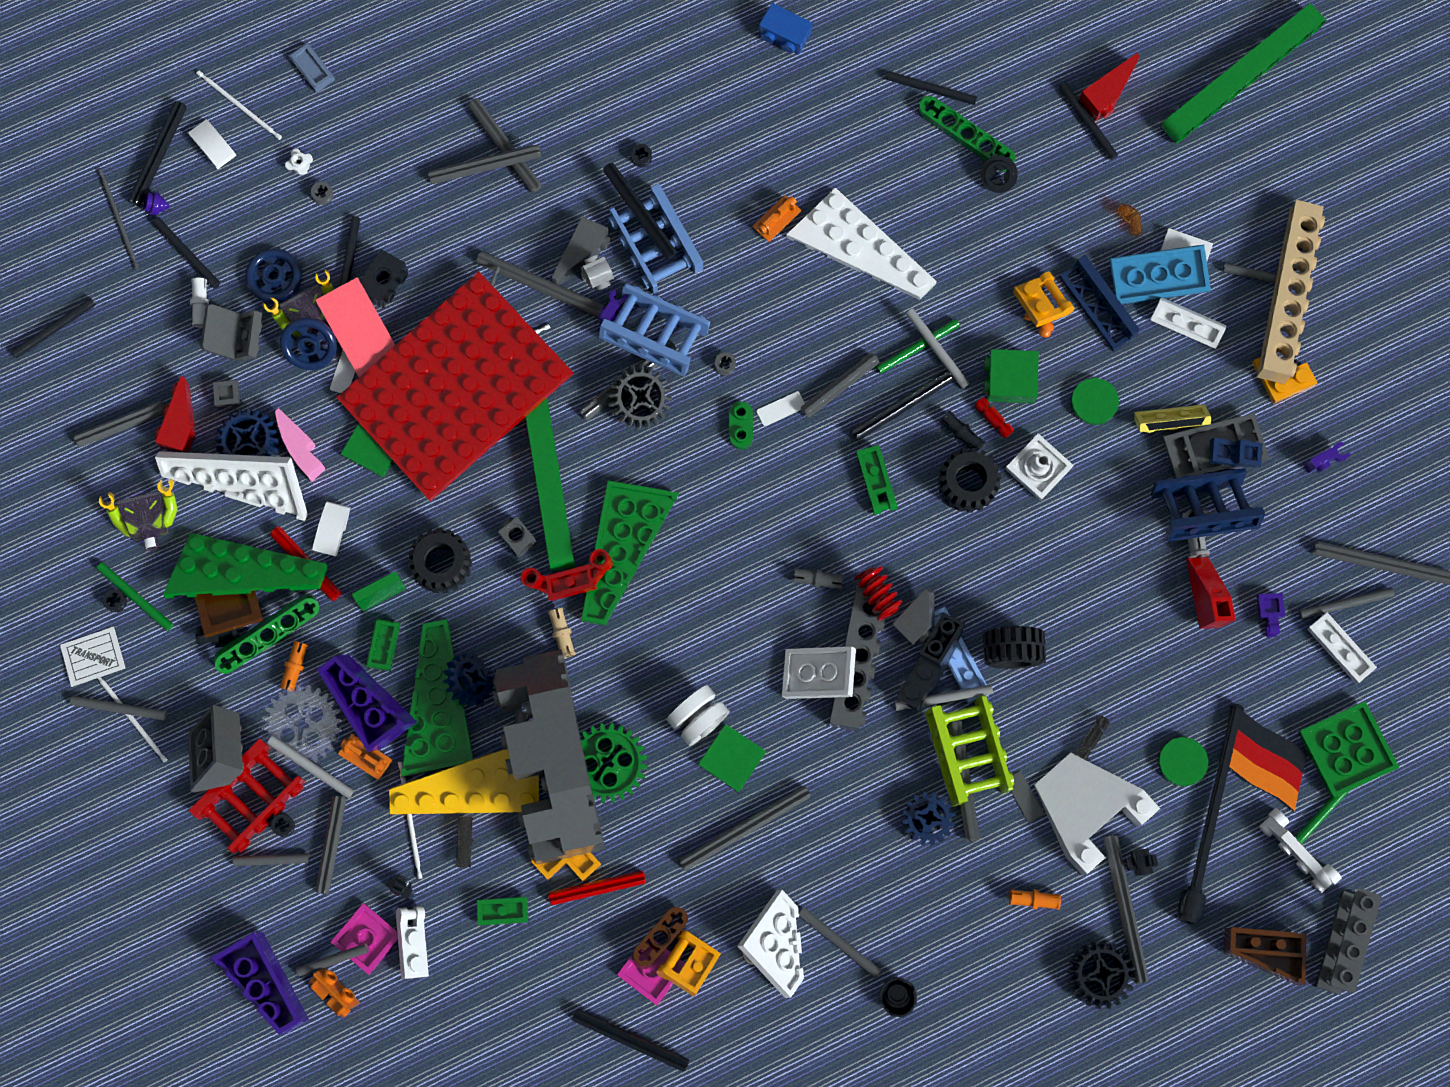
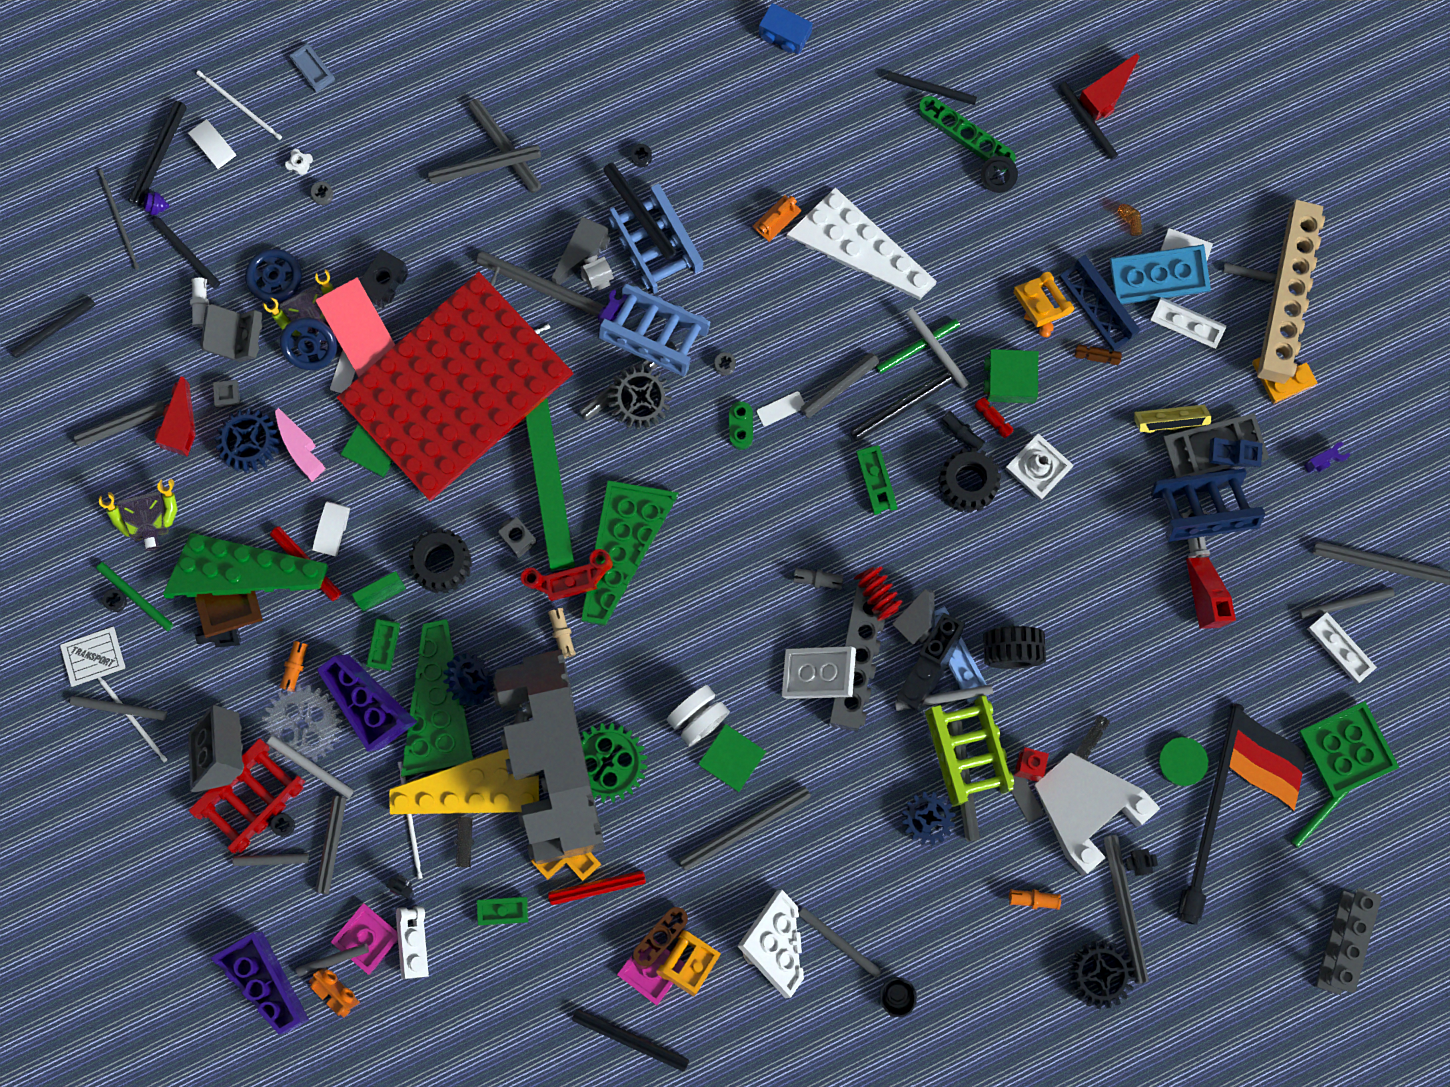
white wing [155,452,308,521] -> none
green beam [213,594,319,674] -> none
orange hinge [338,734,392,780] -> none
black bar [339,216,360,287] -> none
green tile [1071,378,1119,425] -> none
green beam [1160,3,1327,144] -> none
reddish brown wedge [1224,927,1307,986] -> none
dark purple plate [1256,593,1285,637] -> none
white plate [1259,808,1342,893] -> none
none -> red brick [1014,747,1049,782]
none -> reddish brown axle [1075,344,1122,365]

